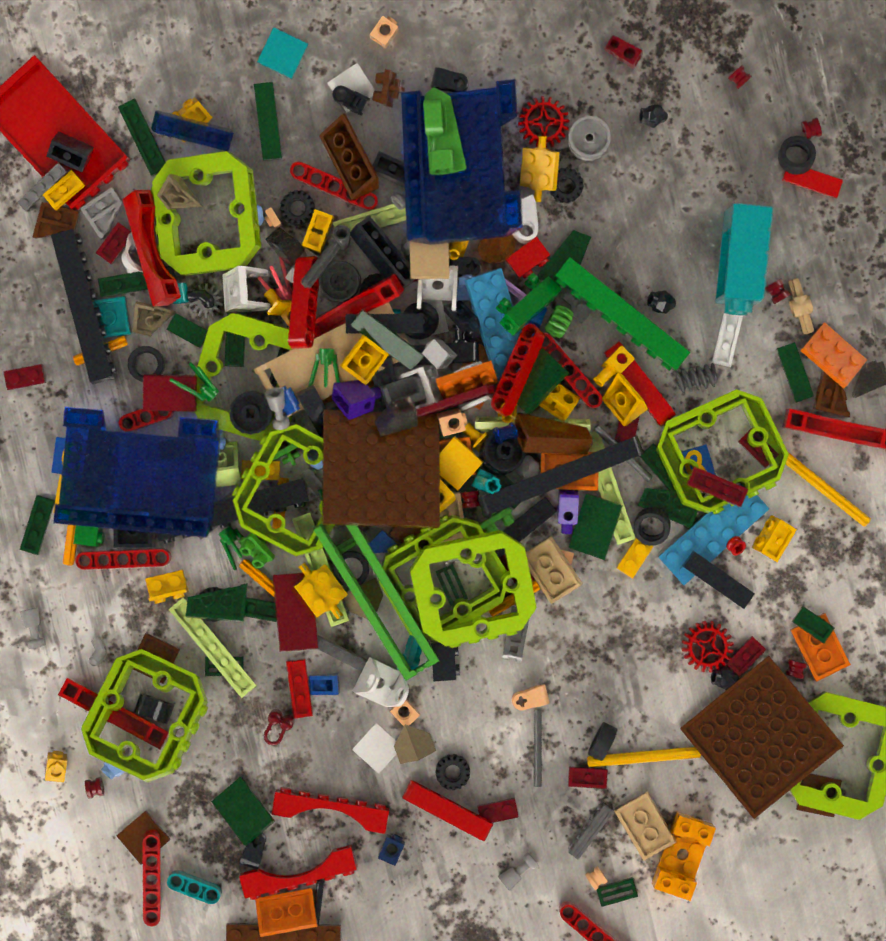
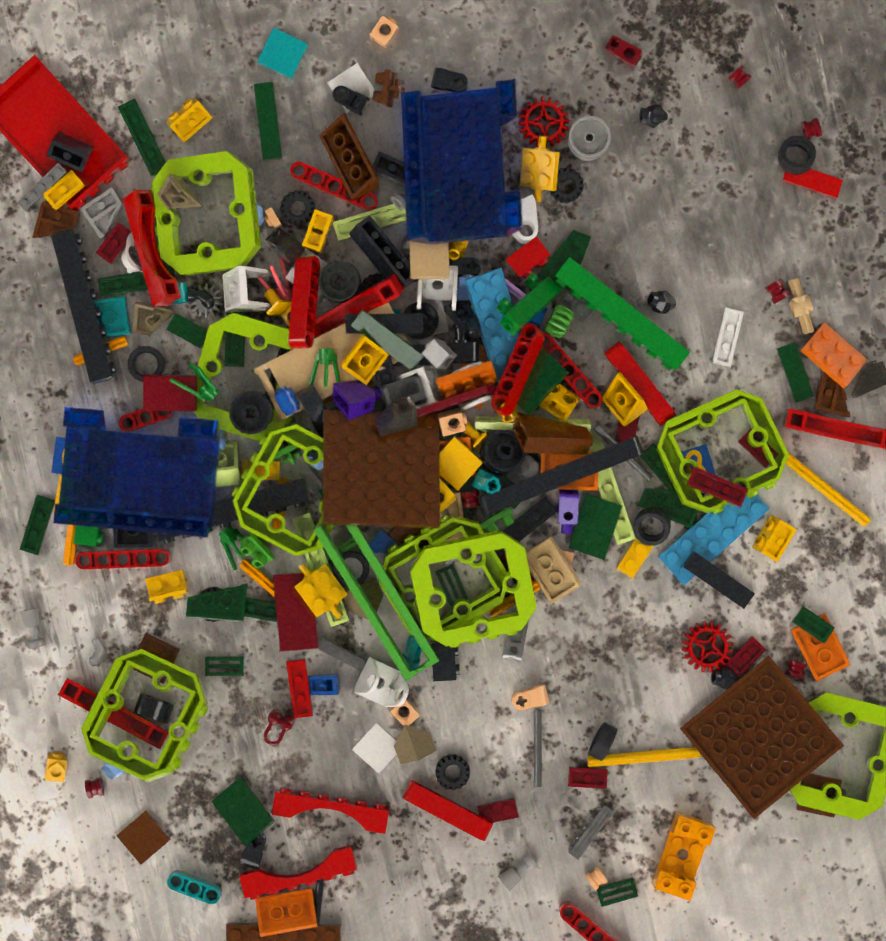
dark red plate [3,364,46,390] -> none
red beam [143,829,161,927] -> none
clear blue brick [151,110,234,152] -> none
yellowish green plate [168,597,257,698] -> none
light grey piece [265,387,290,430] -> none
dark grey axle [301,225,350,288] -> none
dark blue brick [378,834,405,866] -> none
bright green panel [424,87,467,175] -> none
clear orange dish [478,229,516,263] -> none
clear blue bush [493,422,518,444] -> none
yellow bracket [593,346,635,387] -> none
tan tile [614,791,677,861] -> none
dark grey piece [675,363,717,394] -> none
teal brick [715,203,773,316] -> none
red bush [726,536,746,556] -> none

